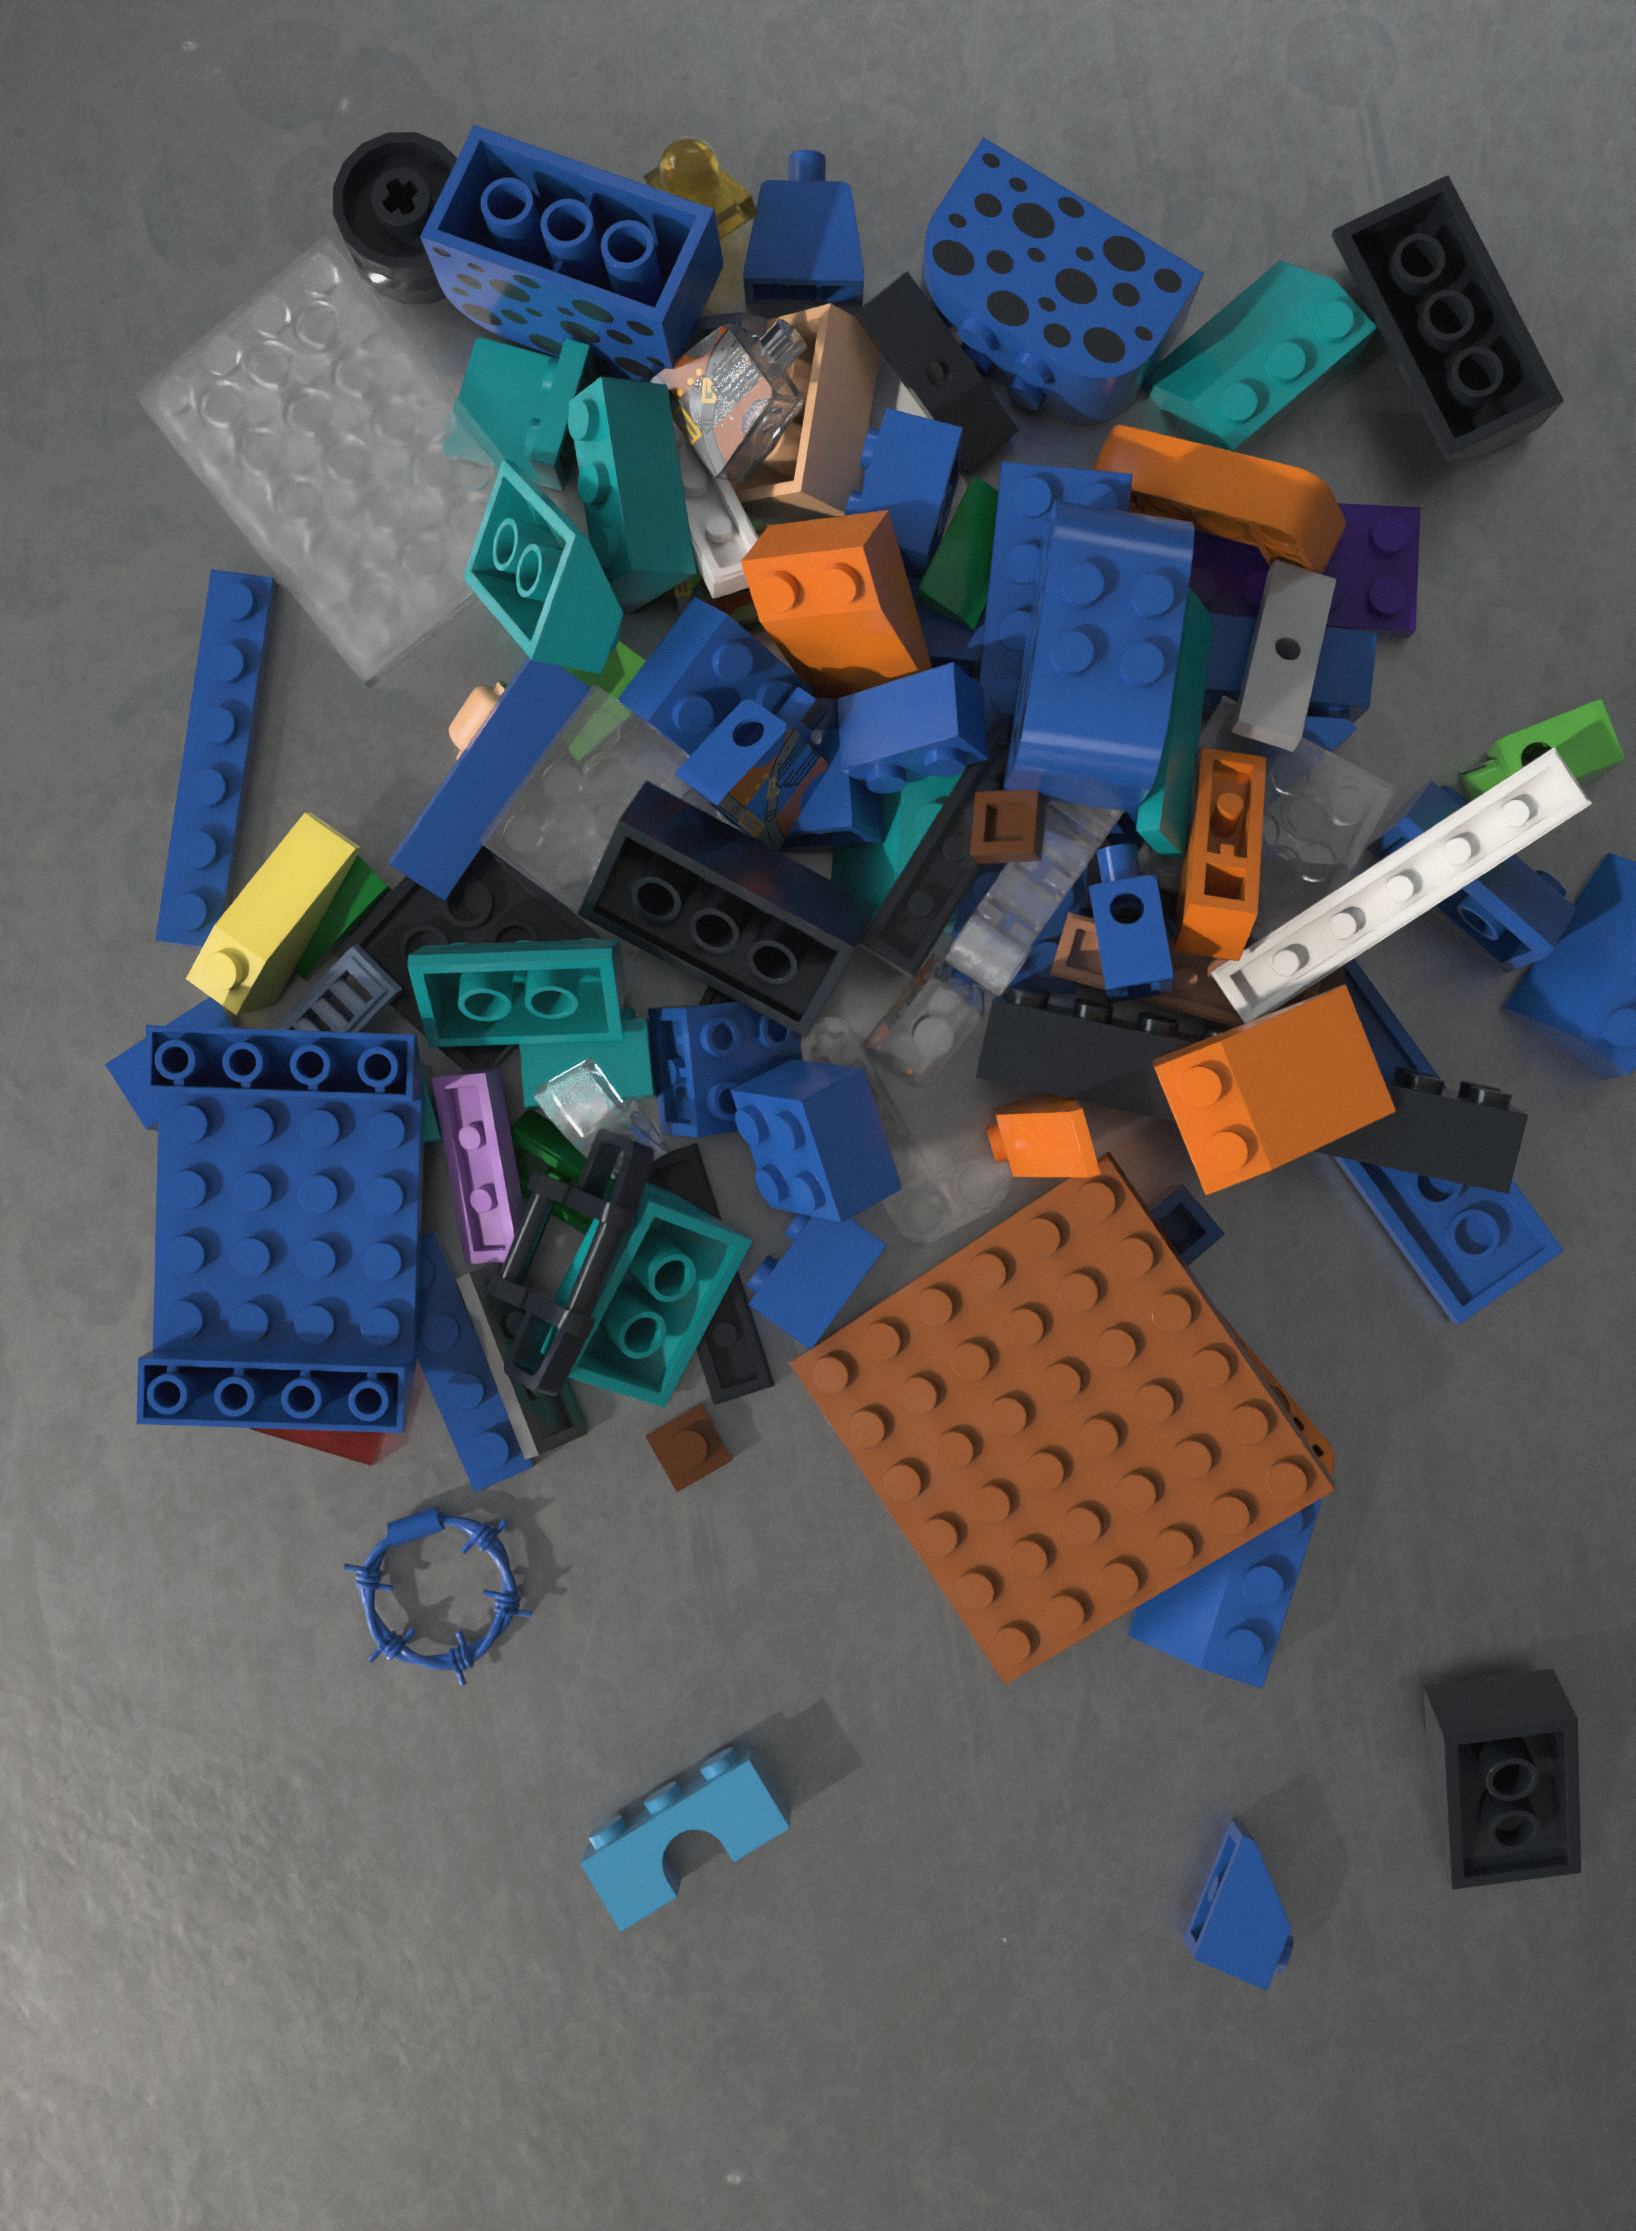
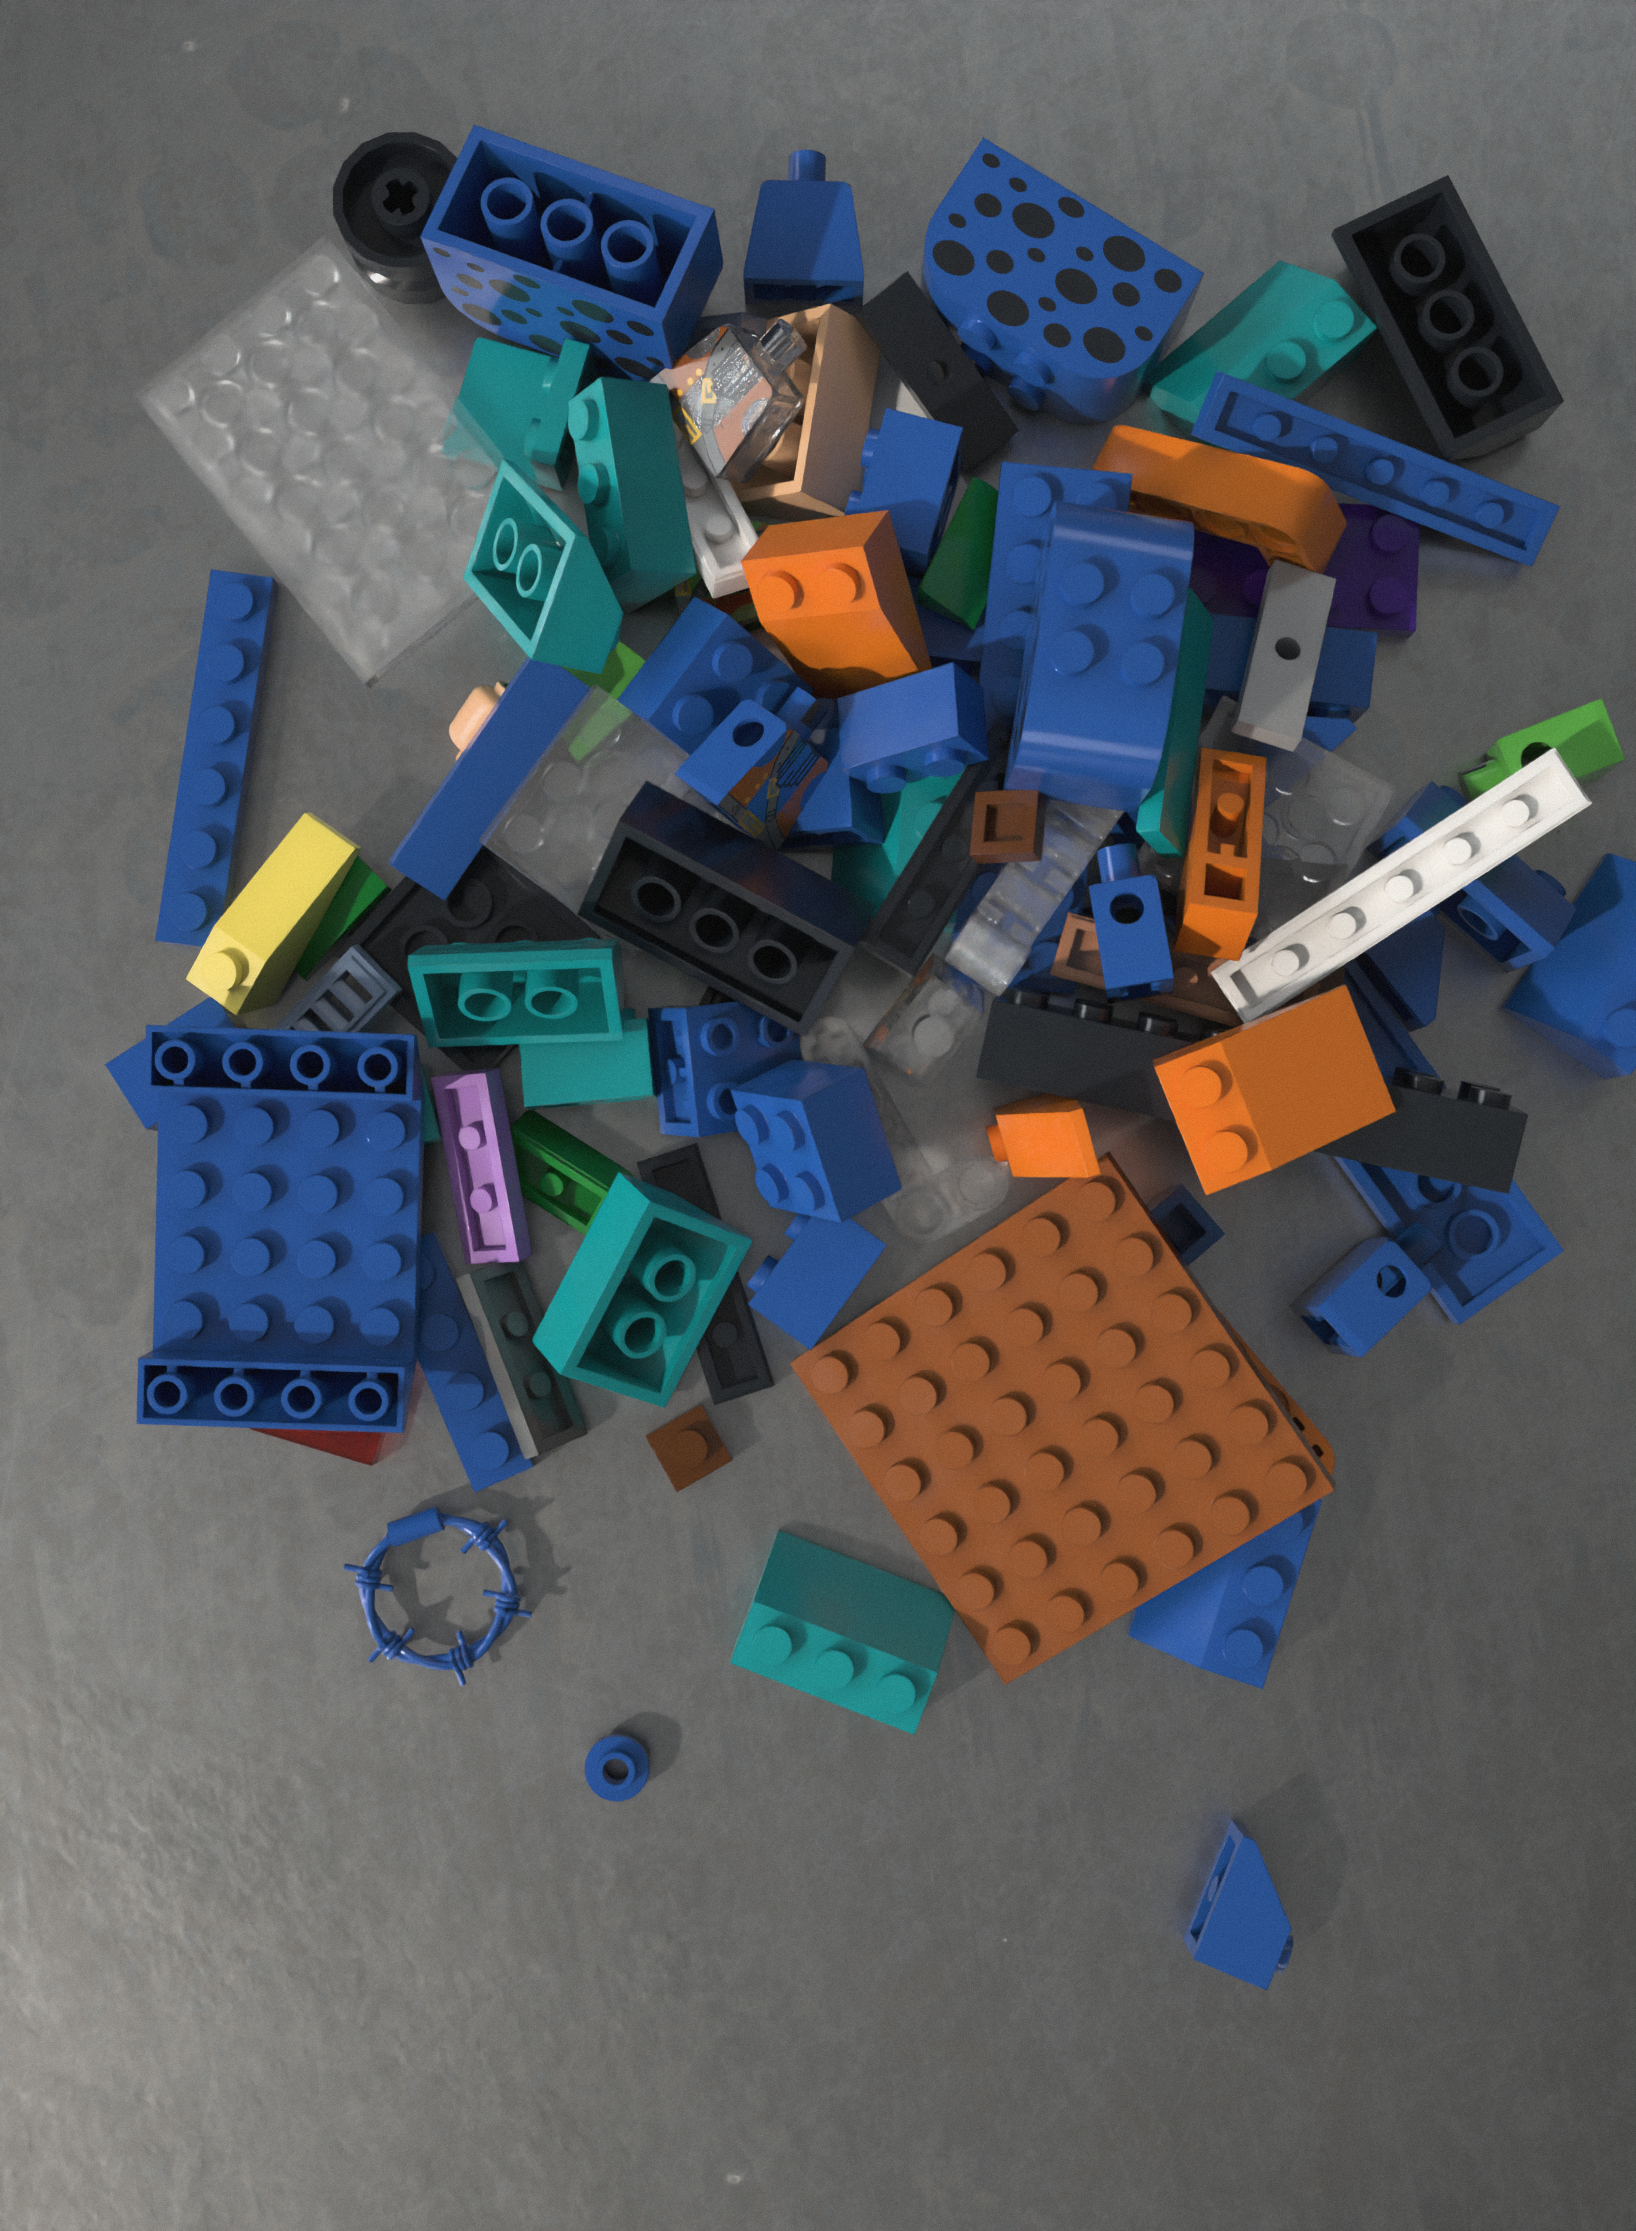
black bar [485,1128,654,1396] -> none
clear slope [533,1057,670,1180] -> none
dark azure arch [580,1746,791,1932] -> none
clear yellow tile [643,136,758,240] -> none
black slope [1423,1668,1581,1890] -> none
none -> blue plate [585,1734,650,1802]
none -> teal slope [730,1529,955,1735]
none -> blue plate [1190,371,1560,567]
none -> blue torso [1289,1222,1443,1357]
none -> blue slope [1354,905,1445,1032]

